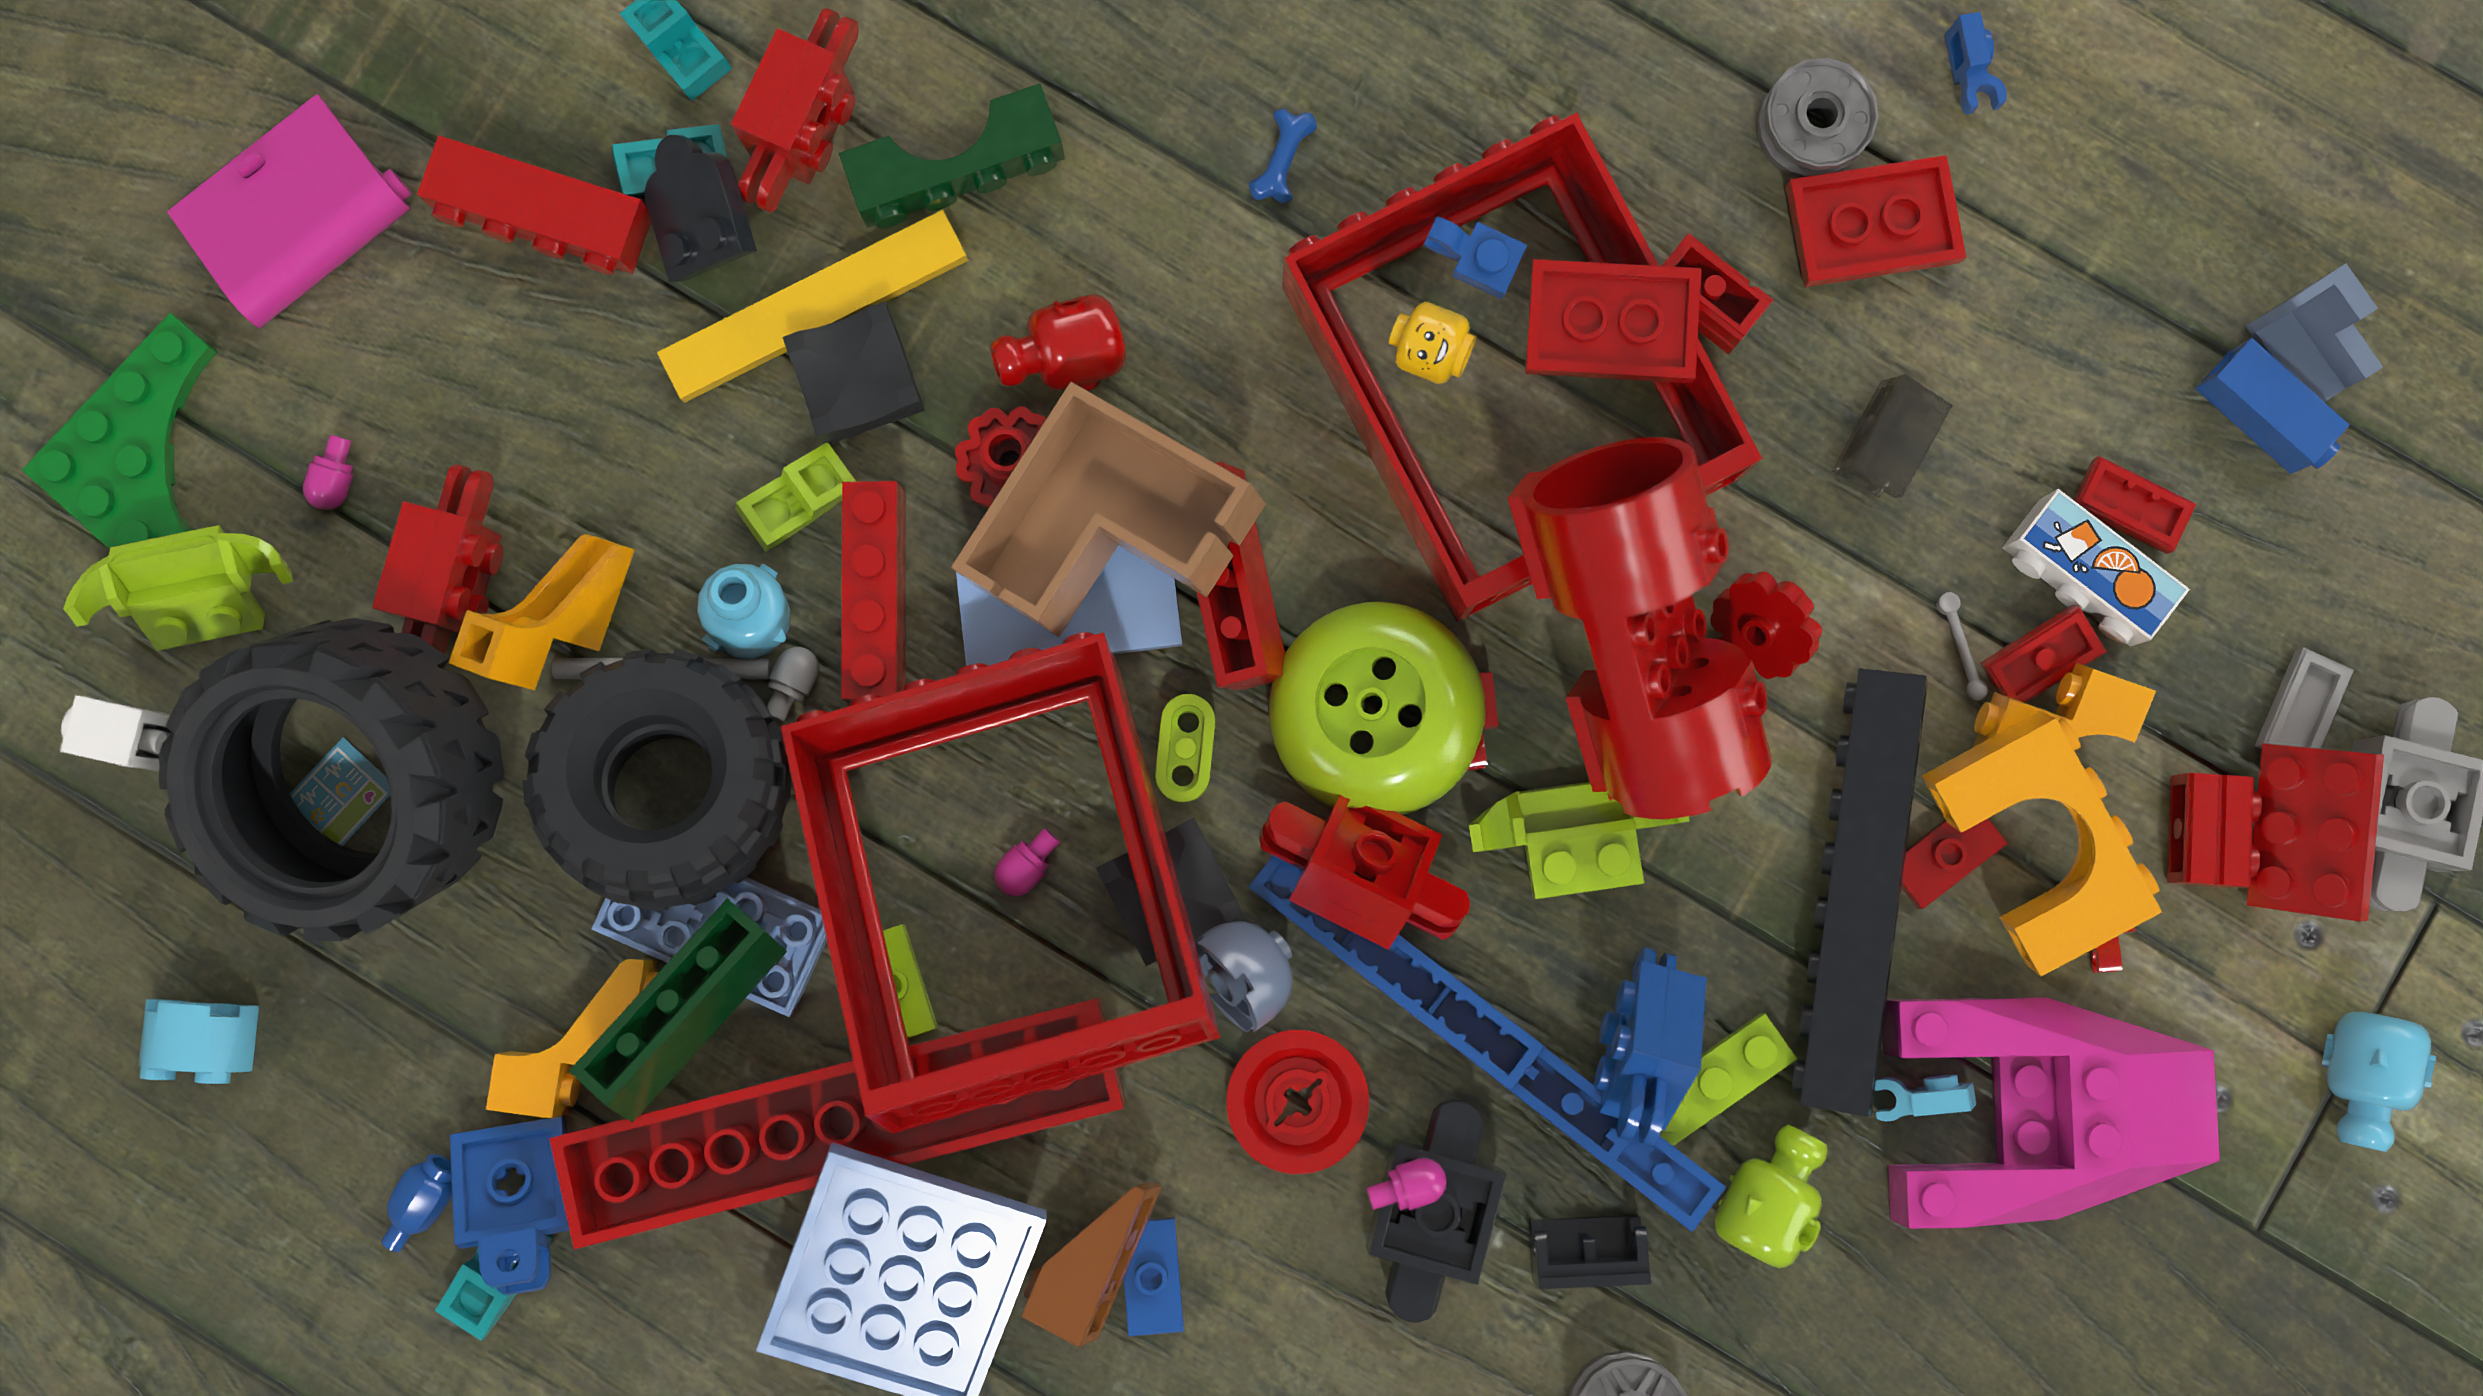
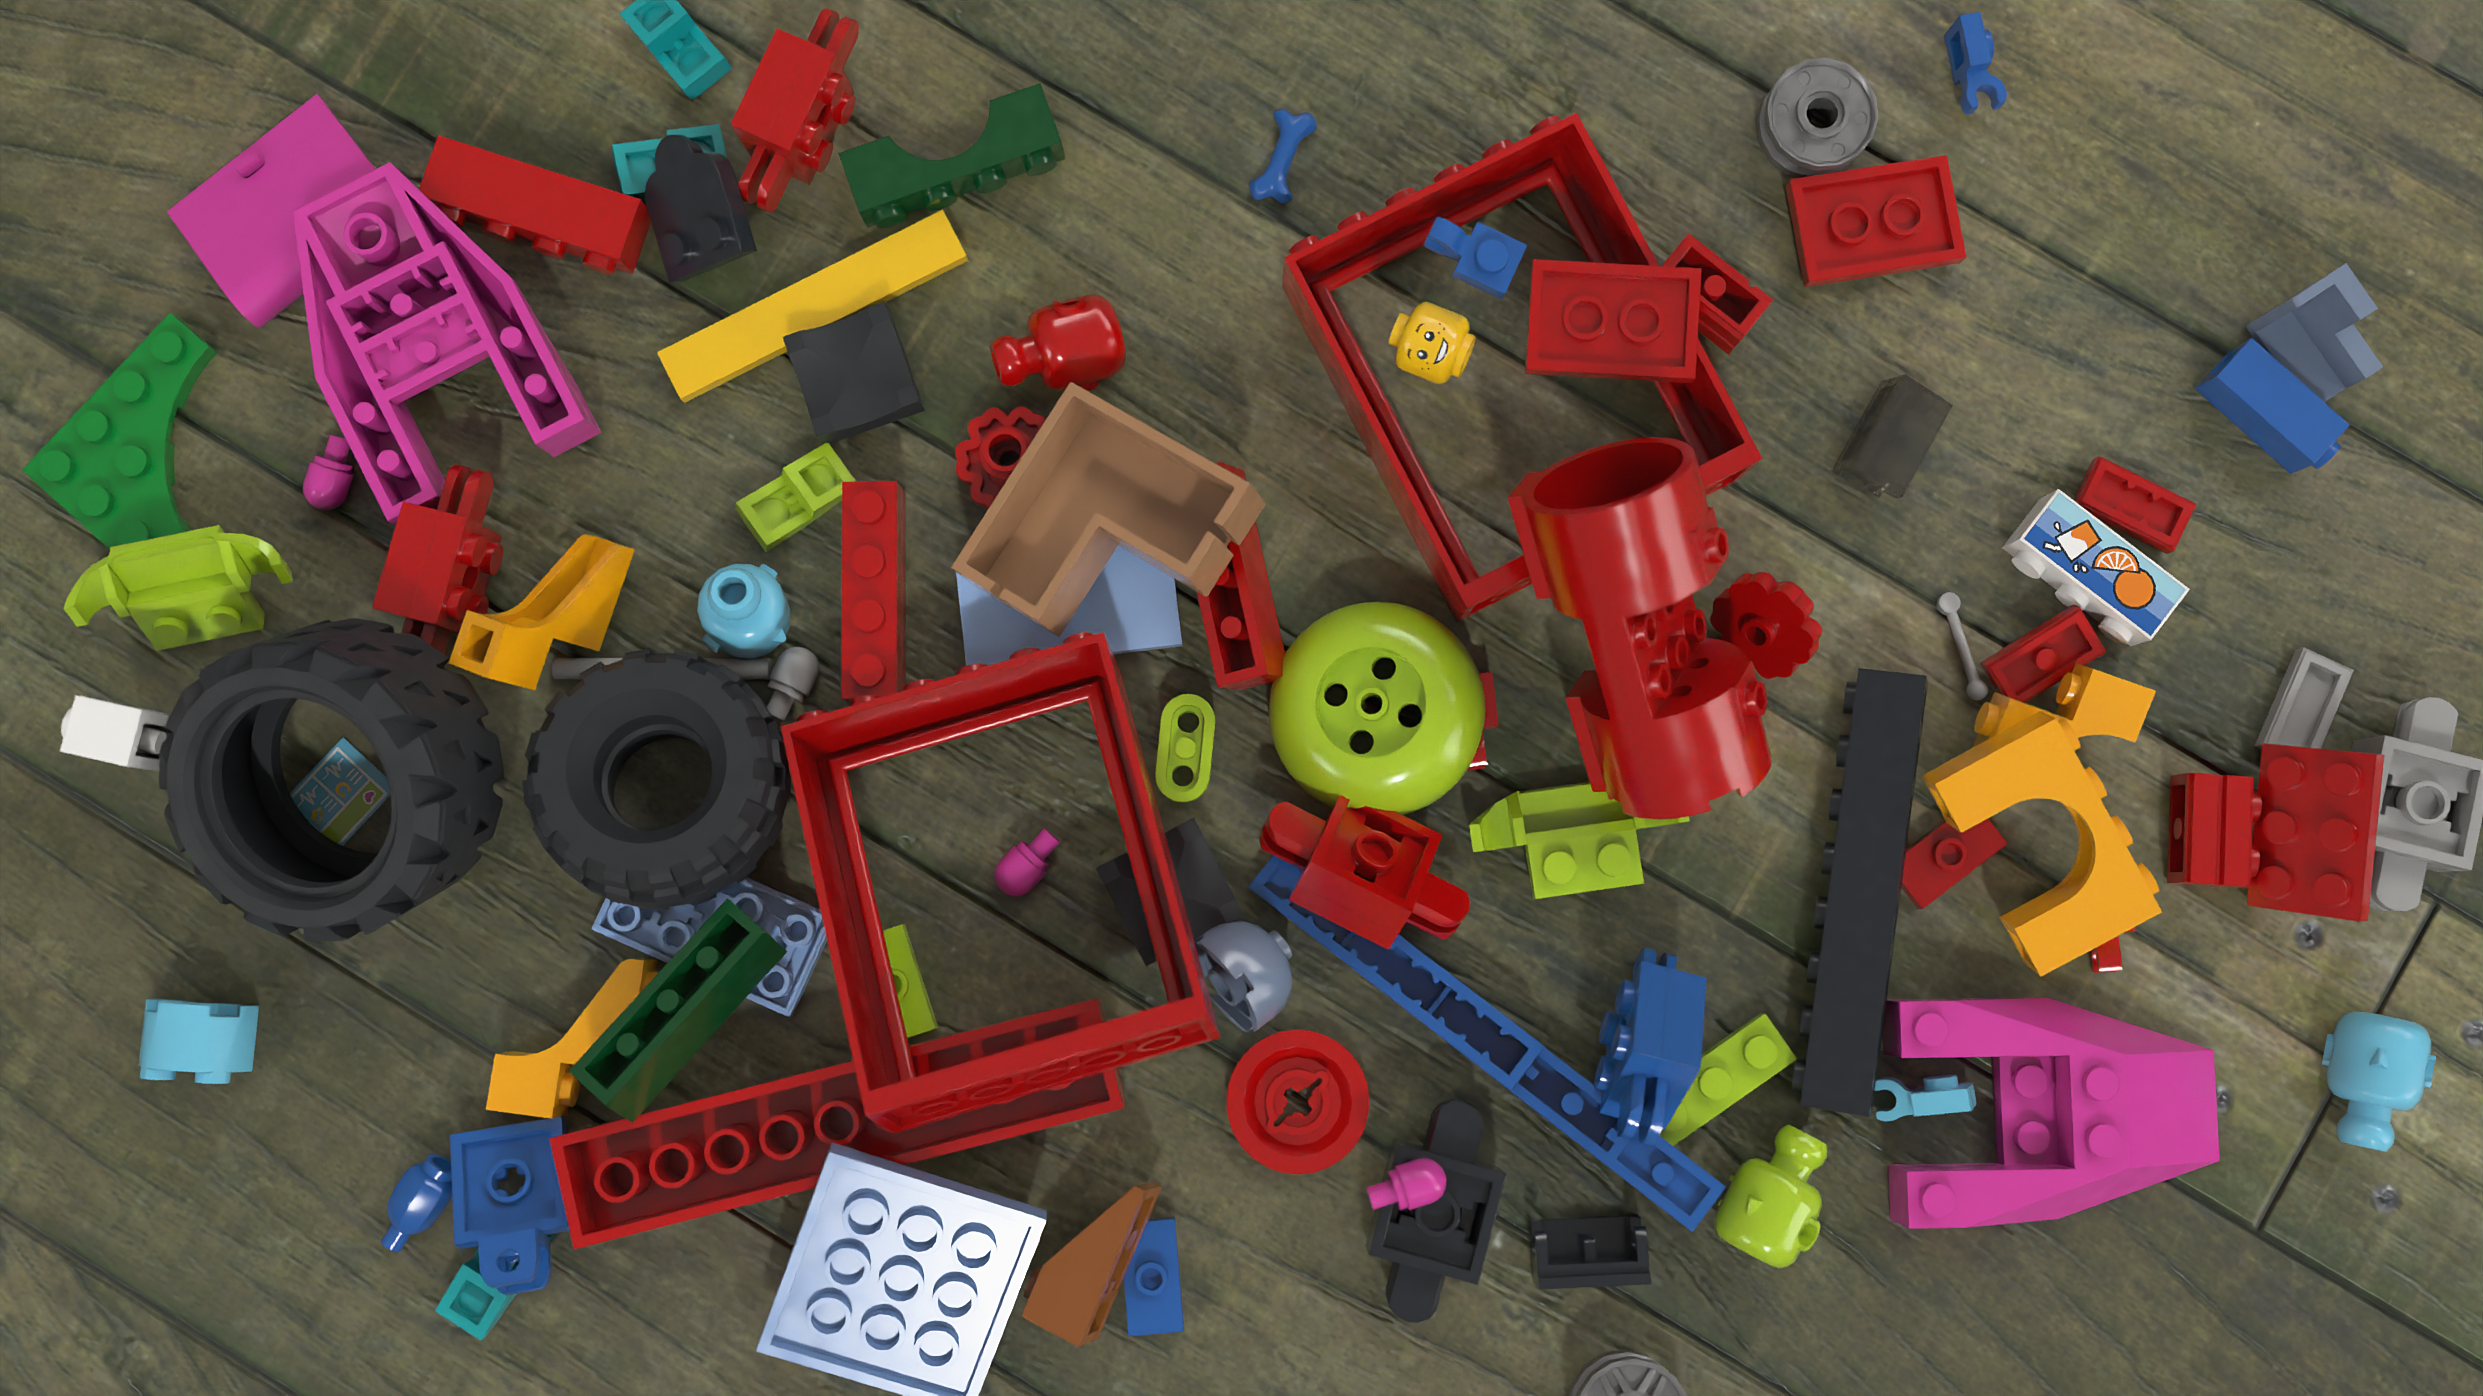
none -> dark pink wedge [292,162,602,525]

